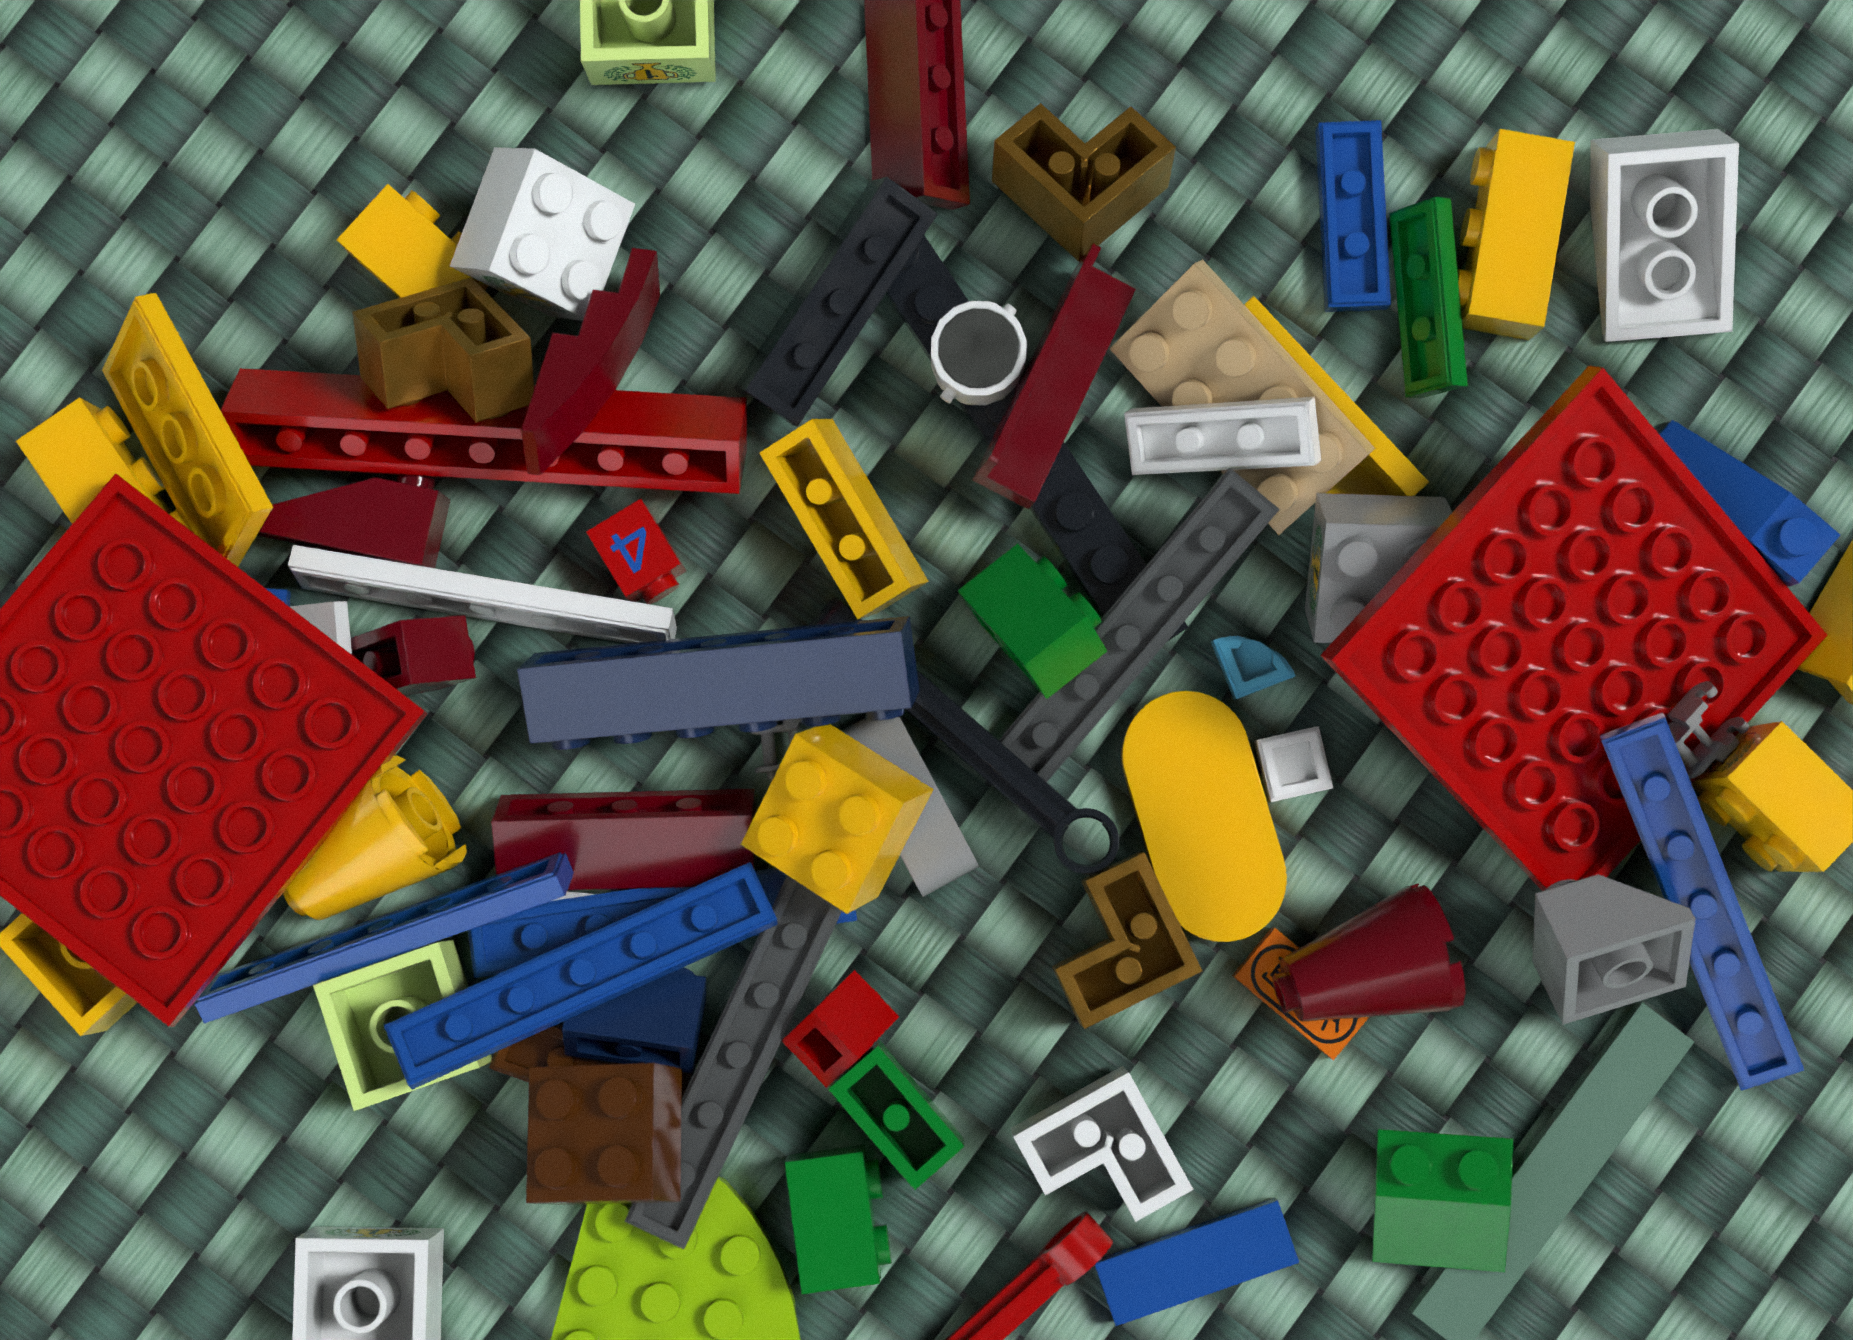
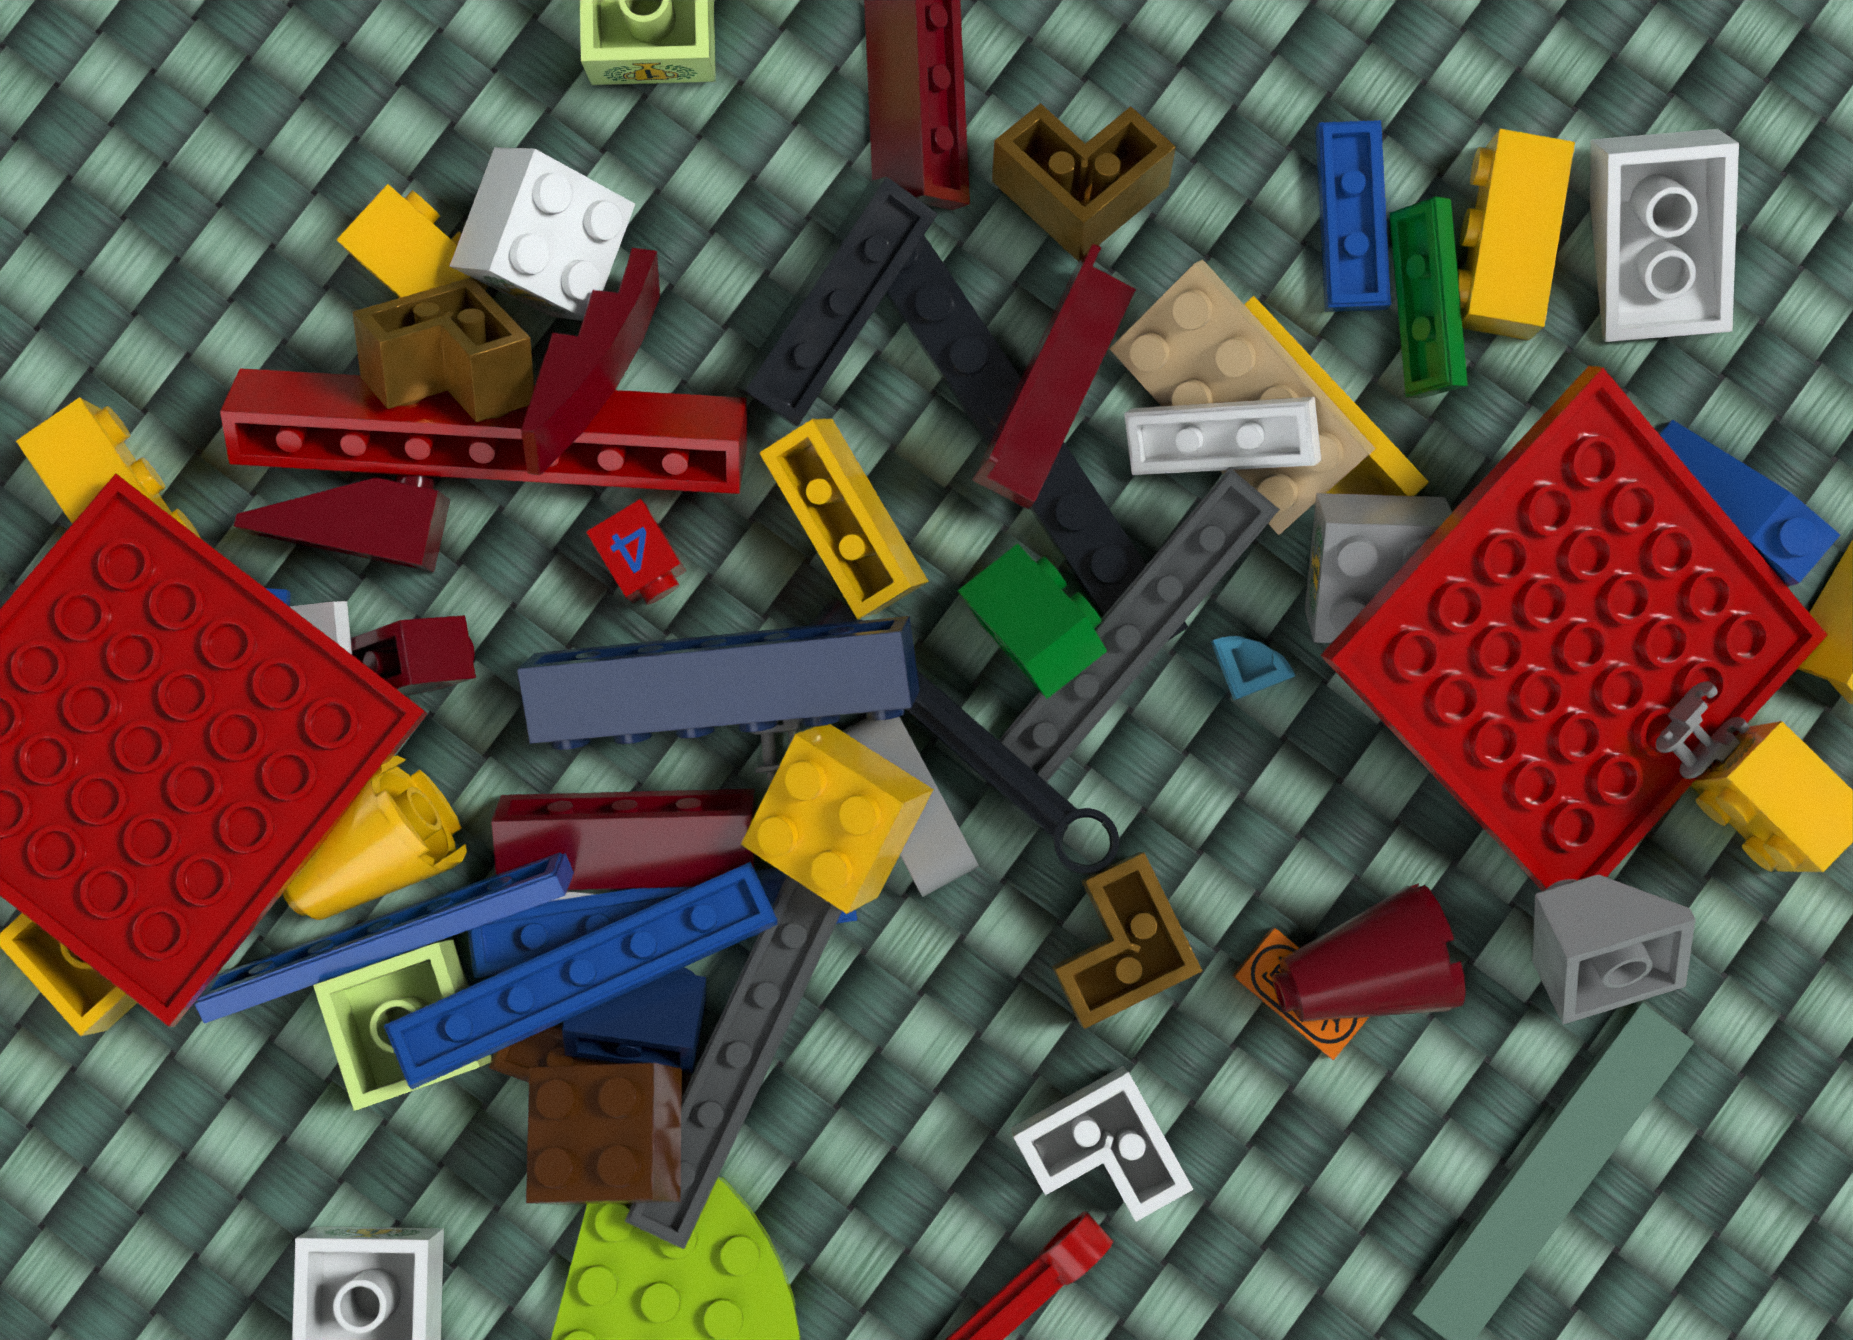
yellow tile [102,293,273,567] -> none
white tile [288,545,677,644] -> none
red brick [782,970,899,1088] -> none
green brick [785,1144,892,1294] -> none
green brick [828,1040,965,1190] -> none
pearl dark grey piece [931,301,1027,405] -> none
blue tile [1095,1198,1299,1326] -> none
yellow tile [1121,691,1287,942] -> none
white tile [1254,726,1333,803] -> none
green slope [1372,1129,1513,1272] -> none
blue tile [1599,712,1804,1091] -> none

